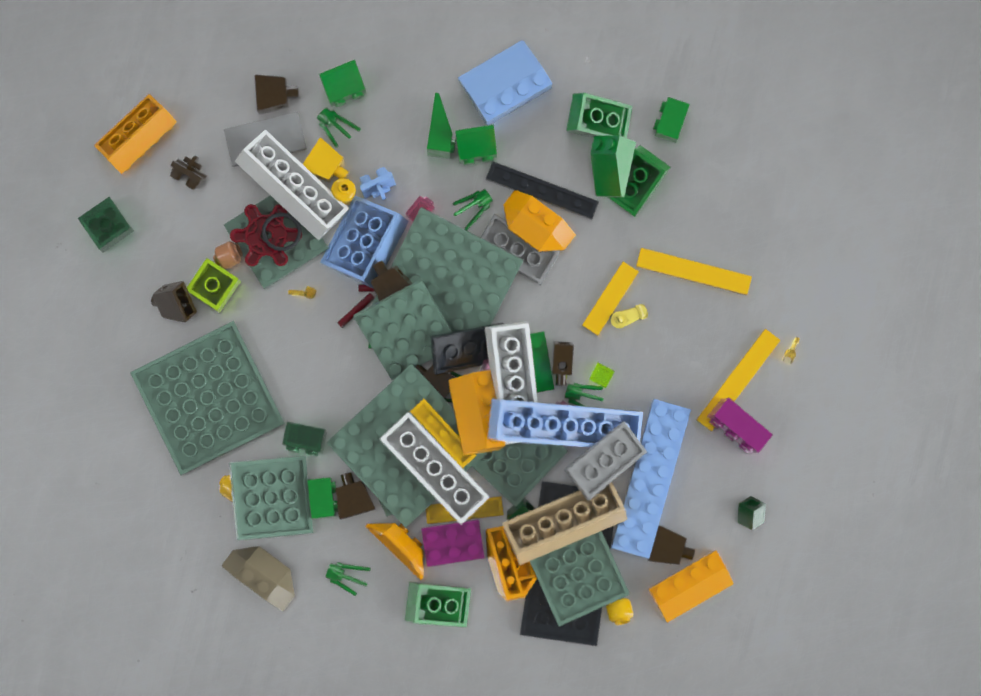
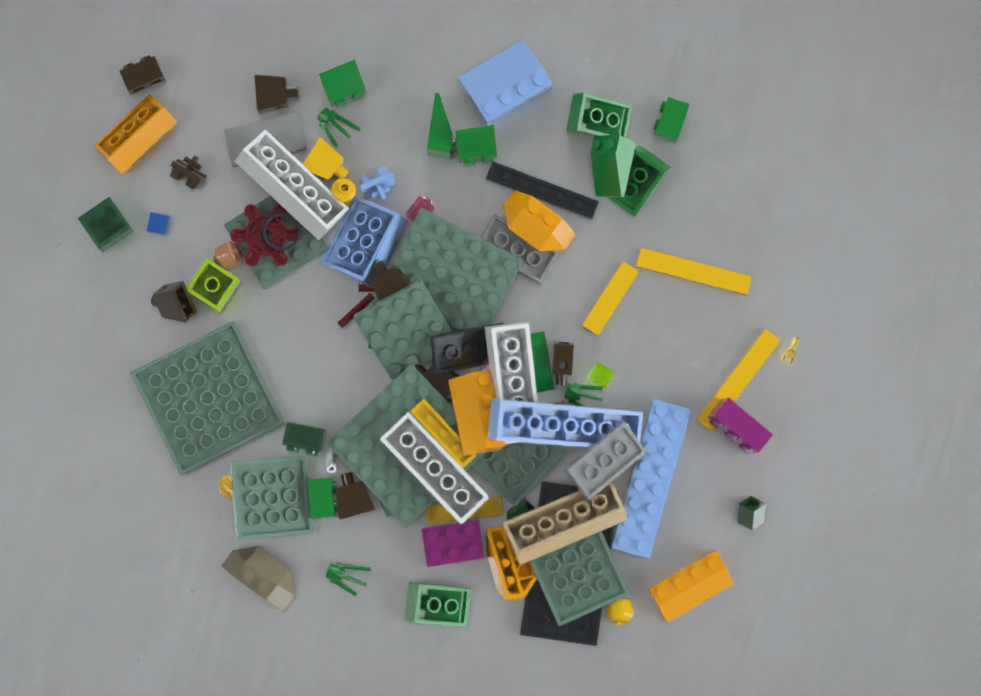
clear yellow hand [288,286,317,299] -> none
light orange wedge [365,523,424,580] -> none
green plant [453,189,493,230] -> none
light yellow piece [611,304,648,329] -> none
dark brown torso [647,525,695,565] -> none
none -> dark brown brick [120,55,166,95]
none -> blue tile [147,212,170,235]
none -> white arm [326,447,339,473]

